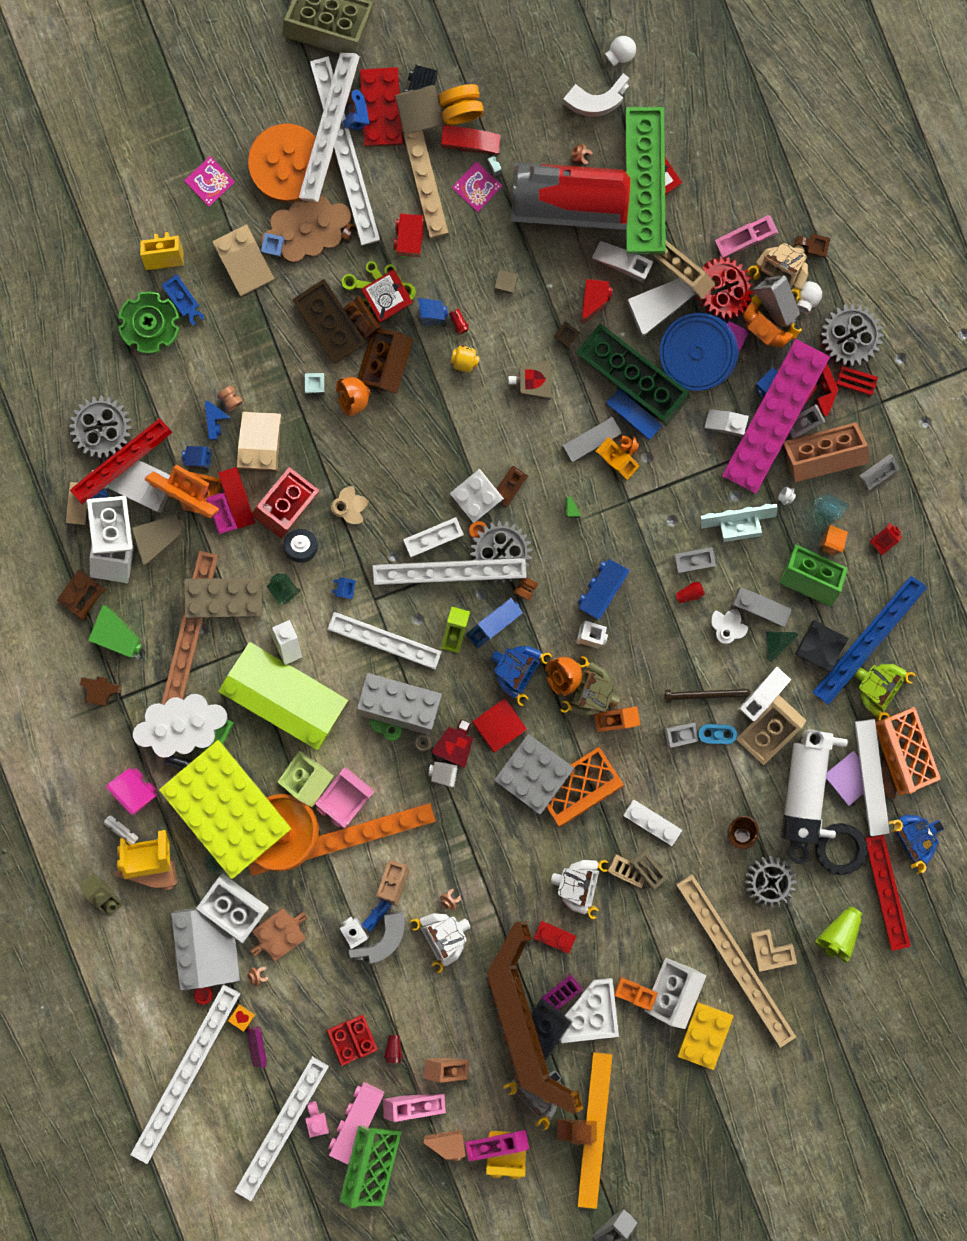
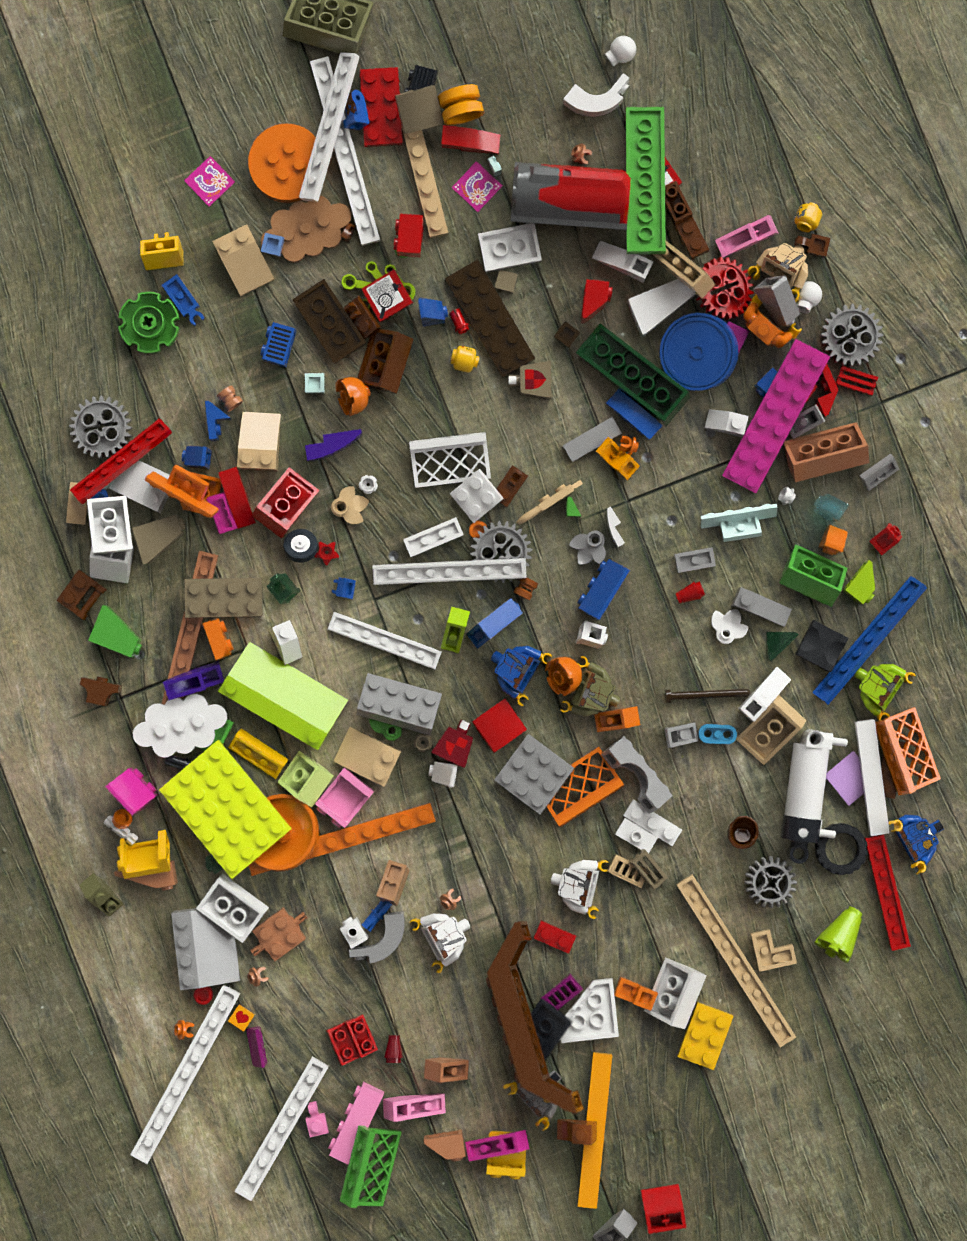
none -> orange tile [112,809,133,829]
none -> dark purple slope [163,661,224,700]
none -> orange plate [174,1020,194,1040]
none -> orange slope [203,618,234,660]
none -> yellow slope [228,729,288,779]
none -> blue brick [260,322,297,368]
none -> dark purple slope [305,429,362,462]
none -> red plate [314,541,339,566]
none -> tan slope [334,727,402,787]
none -> white plate [359,475,378,494]
none -> white fence [409,432,491,488]
none -> dark brown plate [445,259,535,378]
none -> white plate [478,223,542,272]
none -> tan plate [517,480,583,525]
none -> light grey plate [569,531,606,565]
none -> light grey arch [601,736,672,814]
none -> white slope [606,506,625,548]
none -> white plate [615,818,658,854]
none -> red slope [641,1184,687,1234]
none -> reddish brown slope [665,181,709,260]
none -> yellow head [794,203,822,232]
none -> lime slope [842,560,875,605]

